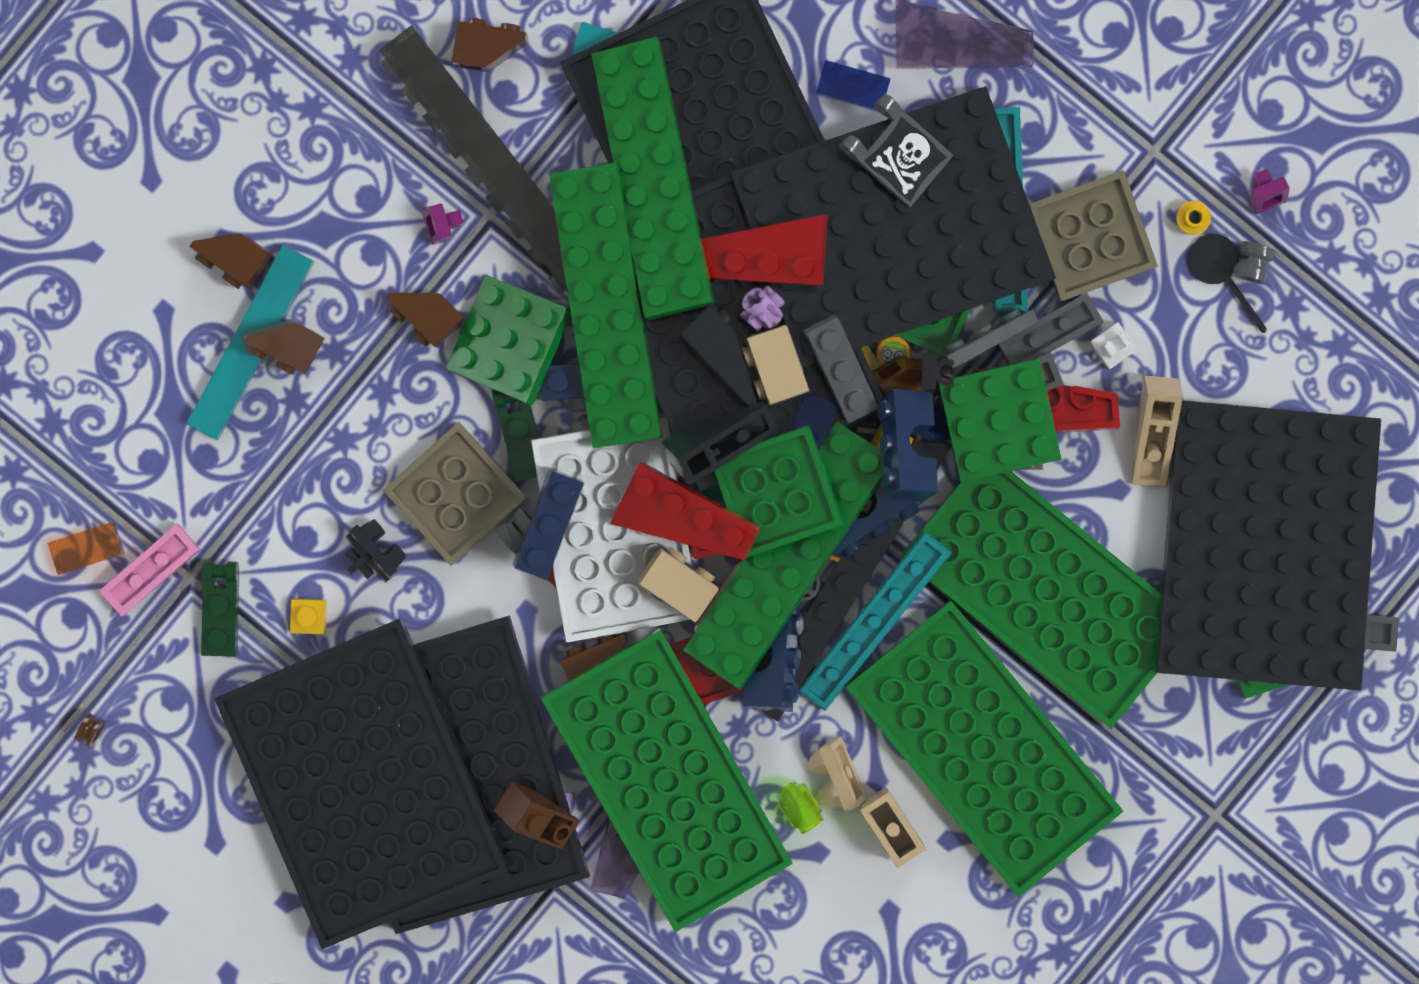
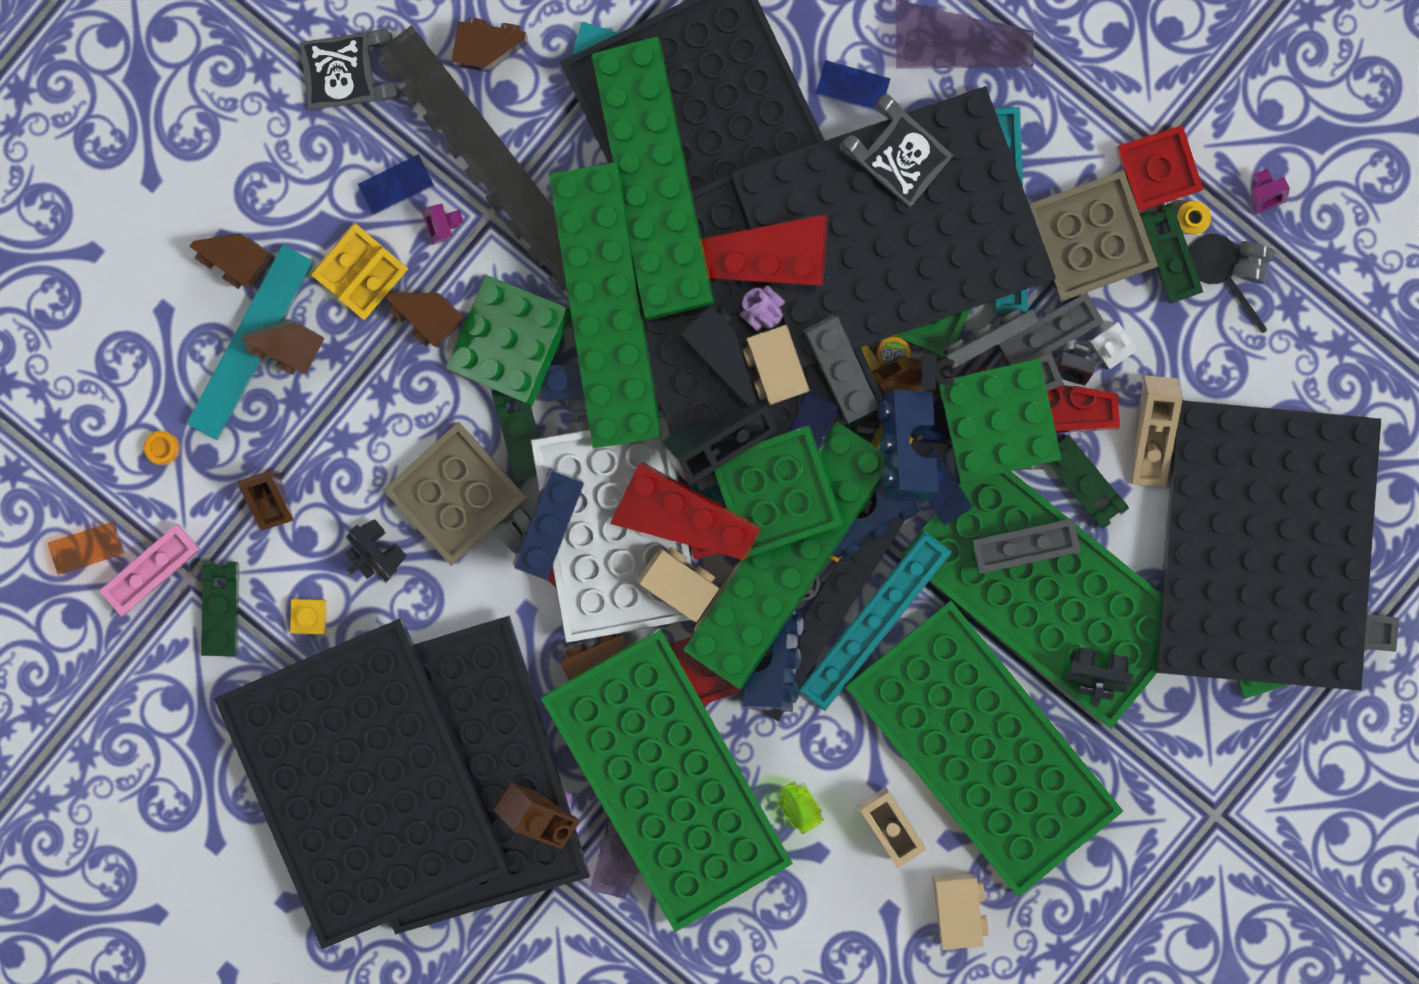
reddish brown bush [74,713,105,748] -> none
tan tile [807,736,867,812] -> none
none -> light orange tile [144,431,180,465]
none -> reddish brown slope [238,470,294,531]
none -> flag [300,29,400,111]
none -> yellow slope [310,222,408,320]
none -> clear blue tile [358,154,435,216]
none -> clear blue tile [924,450,973,526]
none -> tan brick [933,873,988,950]
none -> dark grey plate [972,518,1081,574]
none -> dark green plate [1047,435,1129,530]
none -> black tile [1056,342,1096,386]
none -> black hips [1064,647,1133,707]
none -> red plate [1116,125,1204,211]
none -> dark green plate [1140,203,1203,304]

